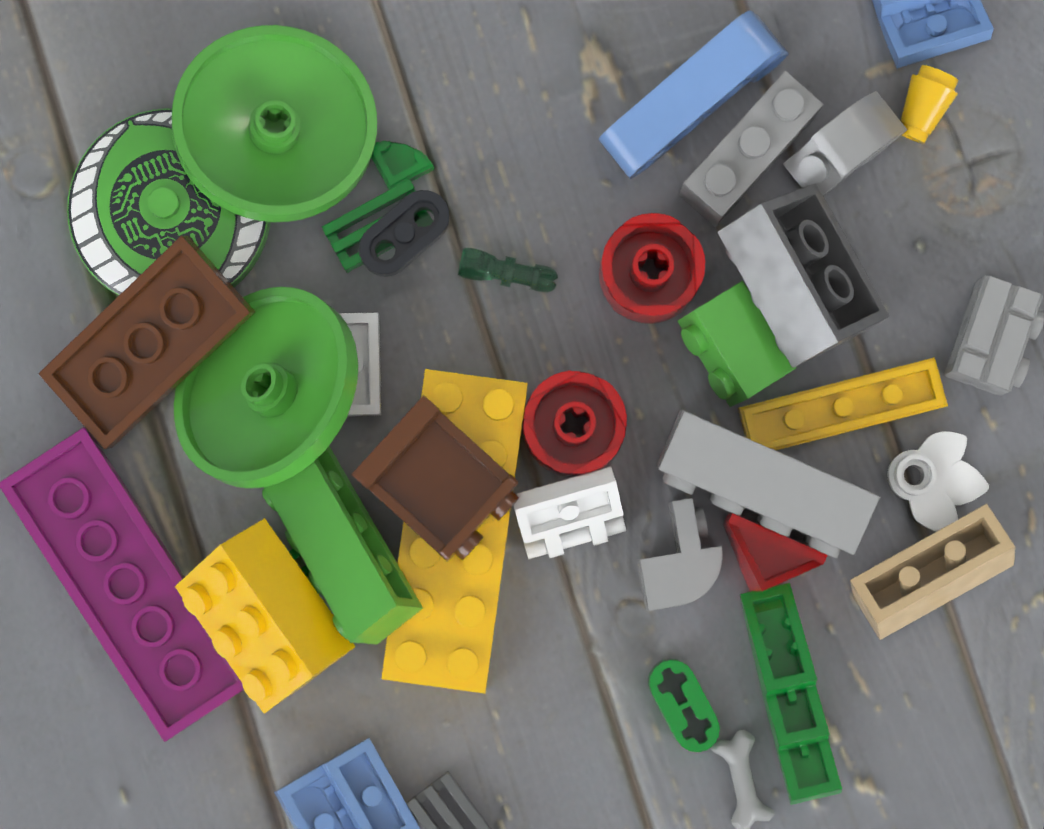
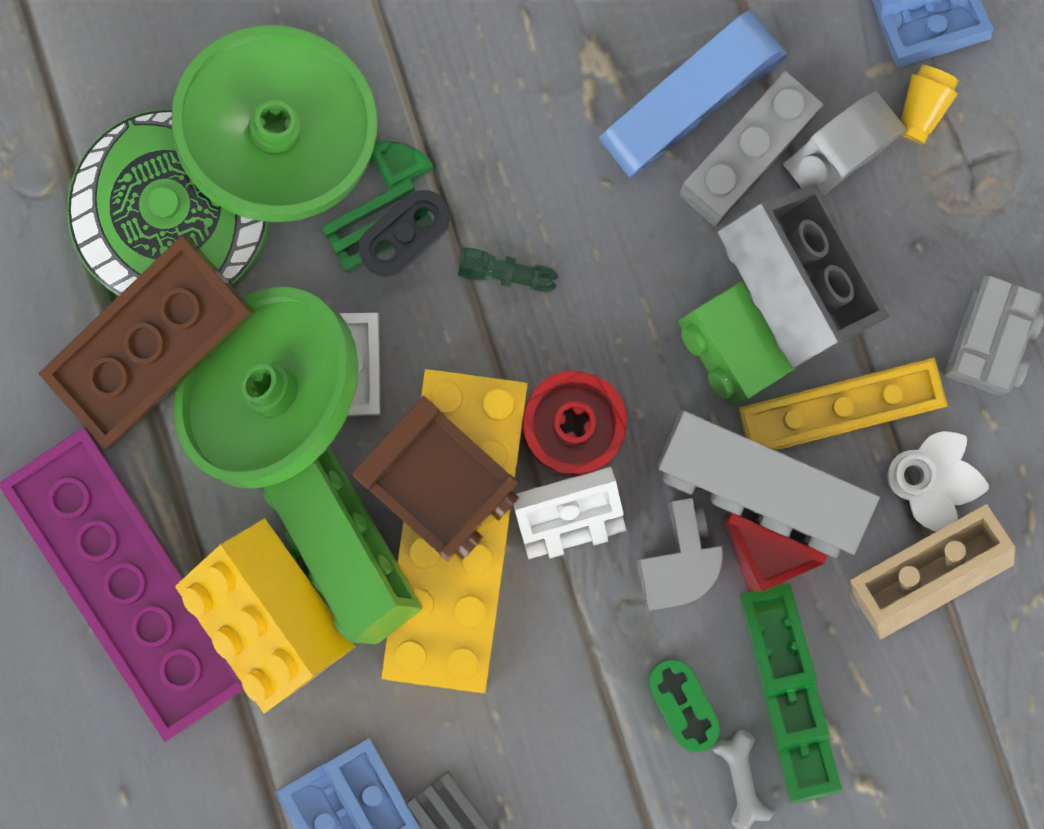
red brick [599,213,705,324] -> none

